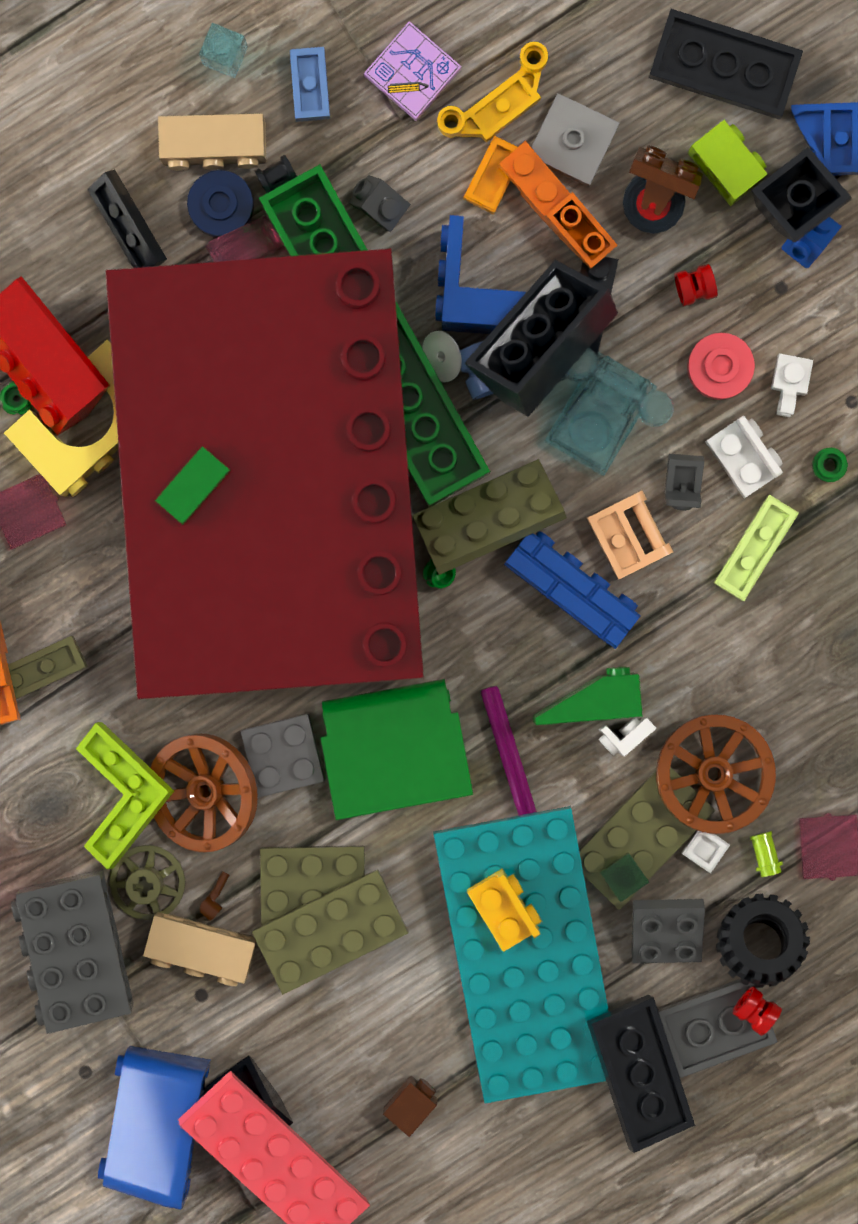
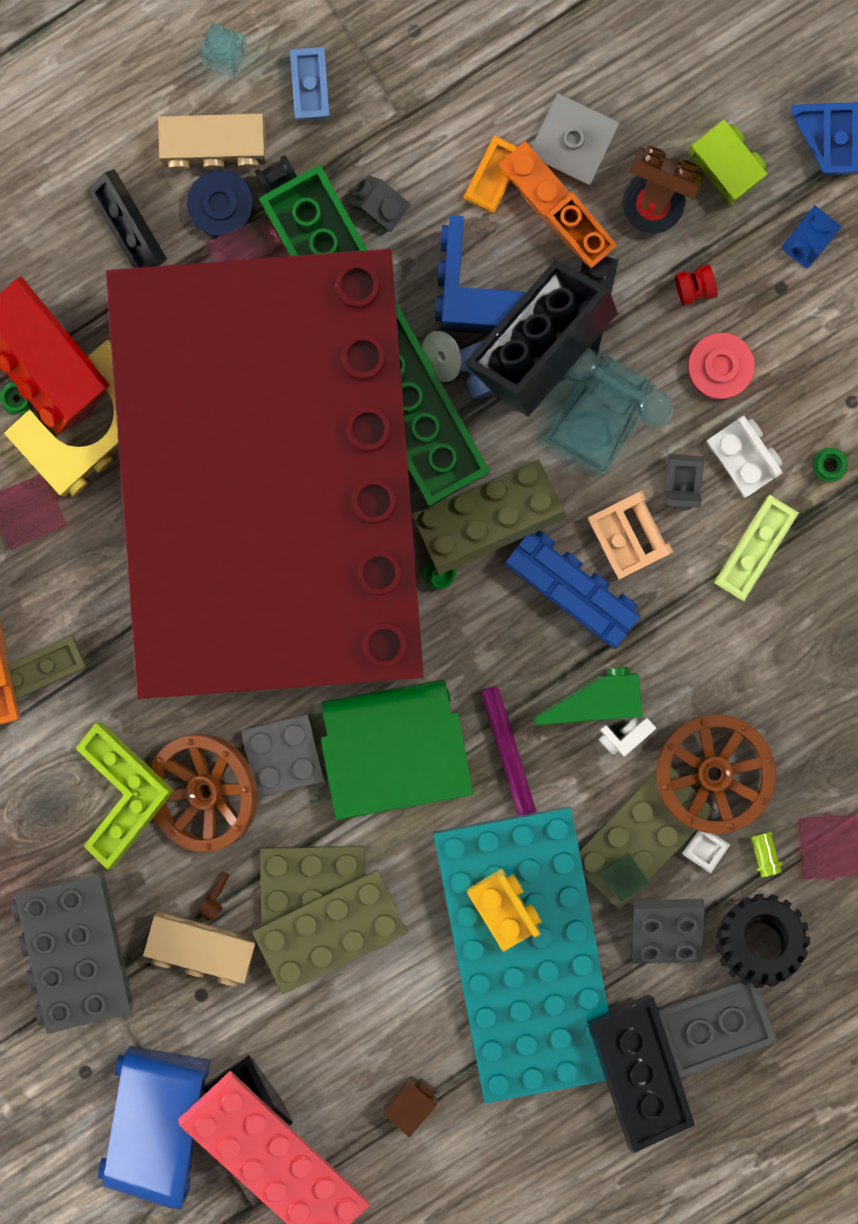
olive wheel [110,845,185,920] -> none
green tile [155,446,231,525] -> none
lavender tile [364,21,461,121] -> none
yellow plate [437,42,548,142] -> none
black plate [649,9,803,120] -> none
red wheel [732,986,782,1036] -> none
black slope [752,147,852,243] -> none
white plate [771,353,813,418] -> none

